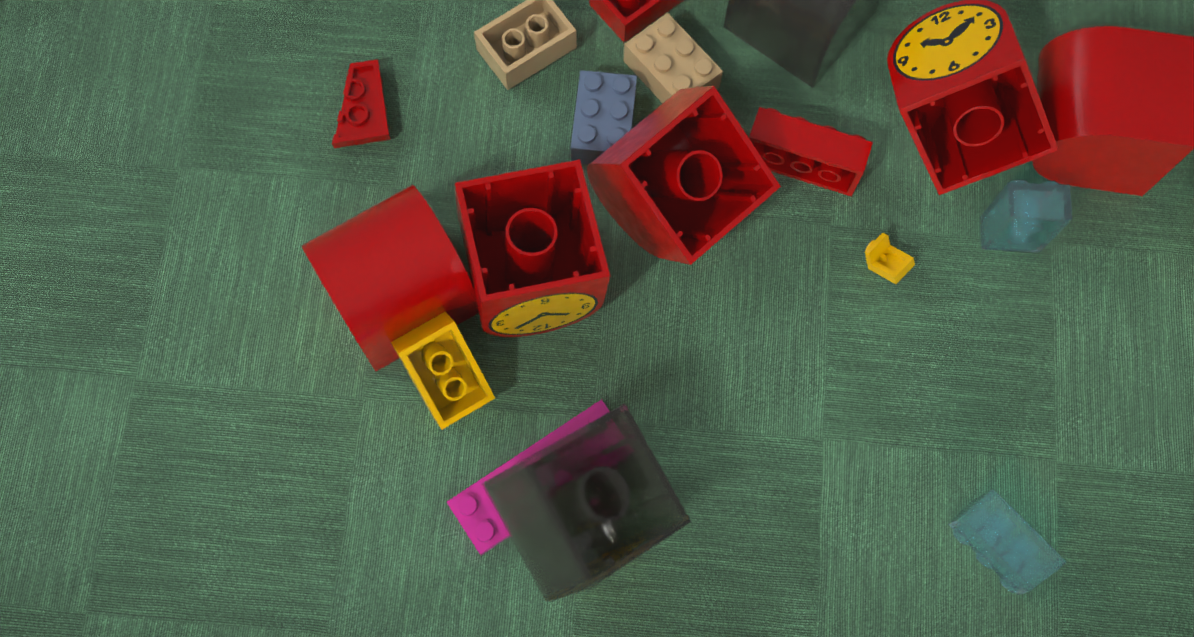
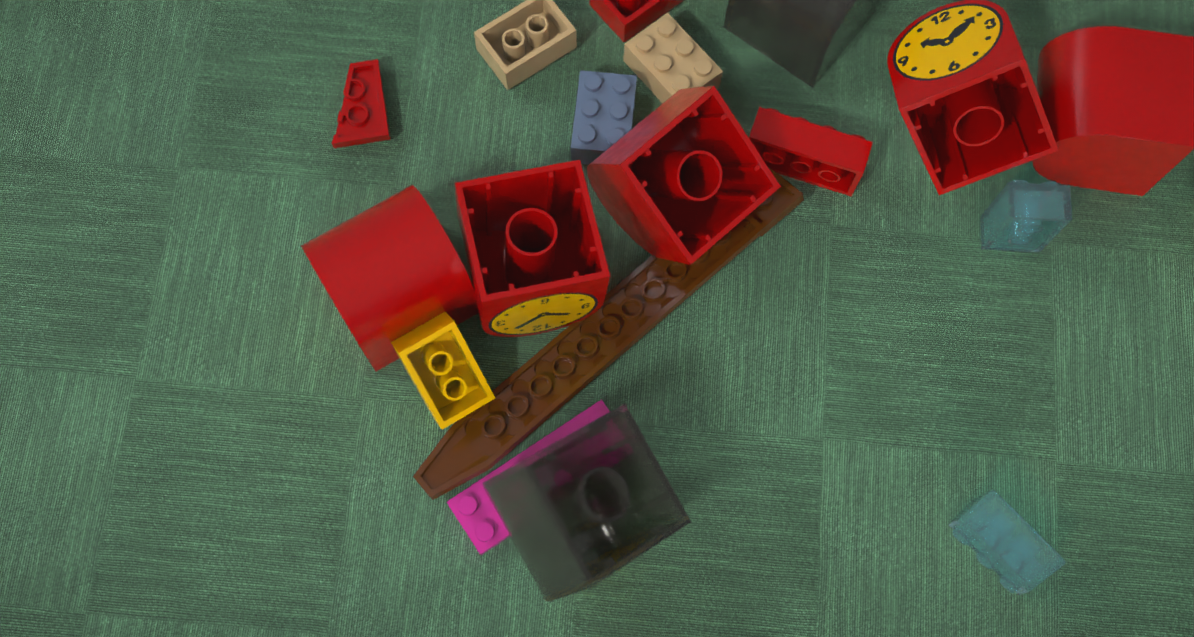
yellow bracket [865,233,915,284] -> none
none -> reddish brown wedge [413,167,804,500]

